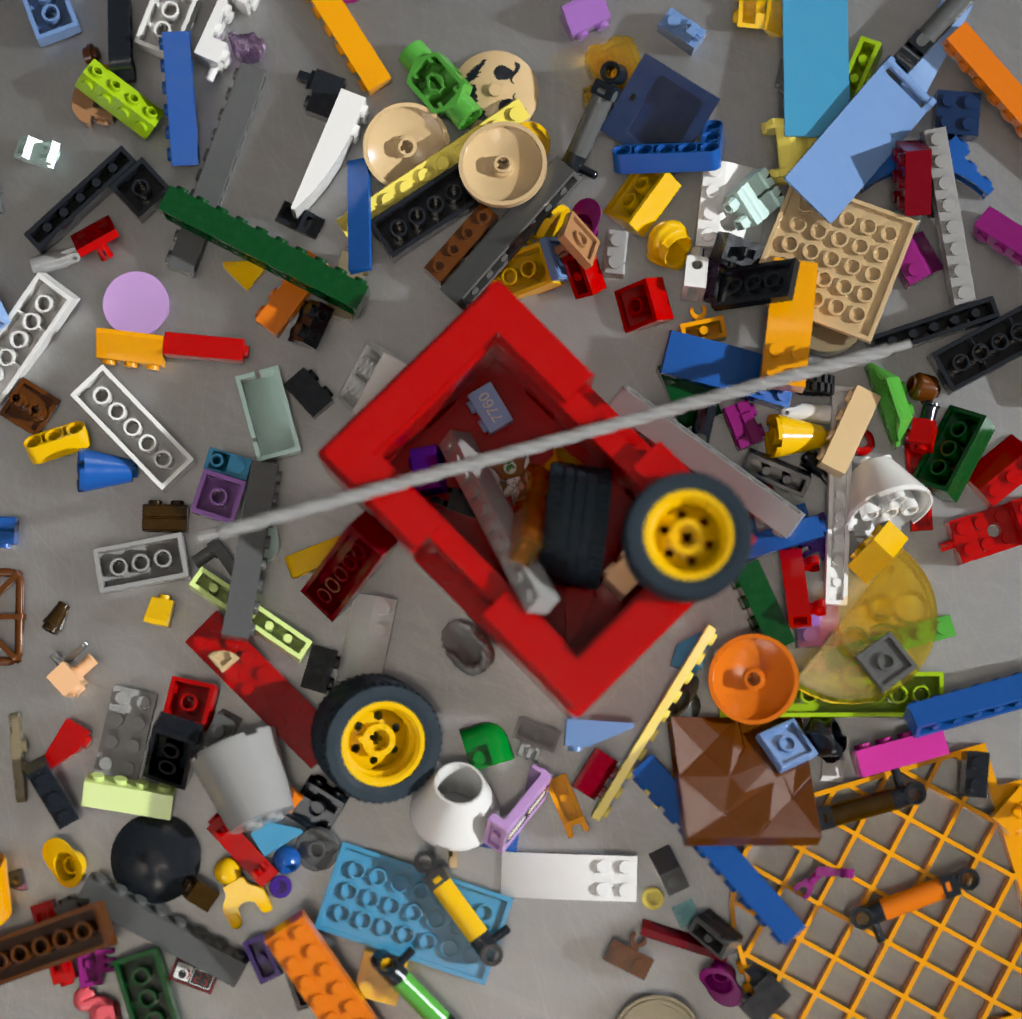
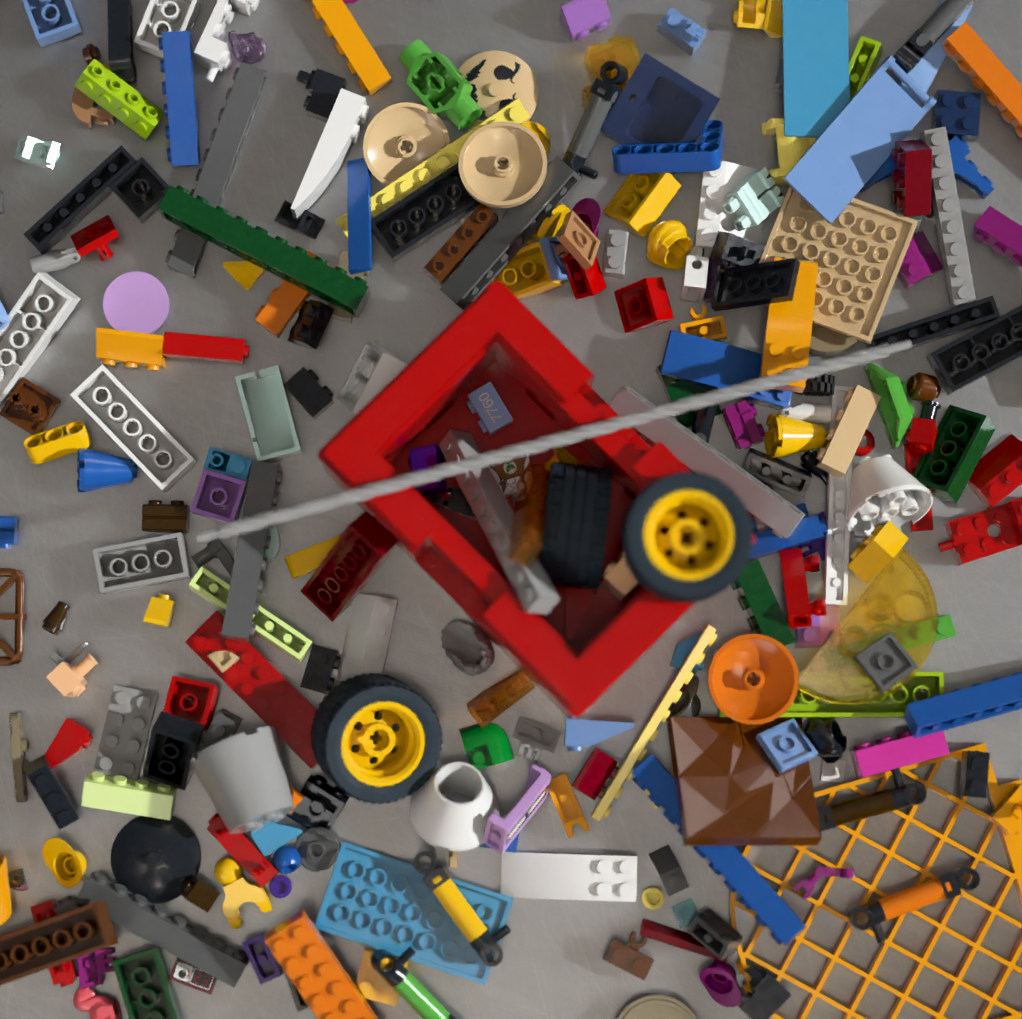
none -> clear orange slope [467,669,535,728]

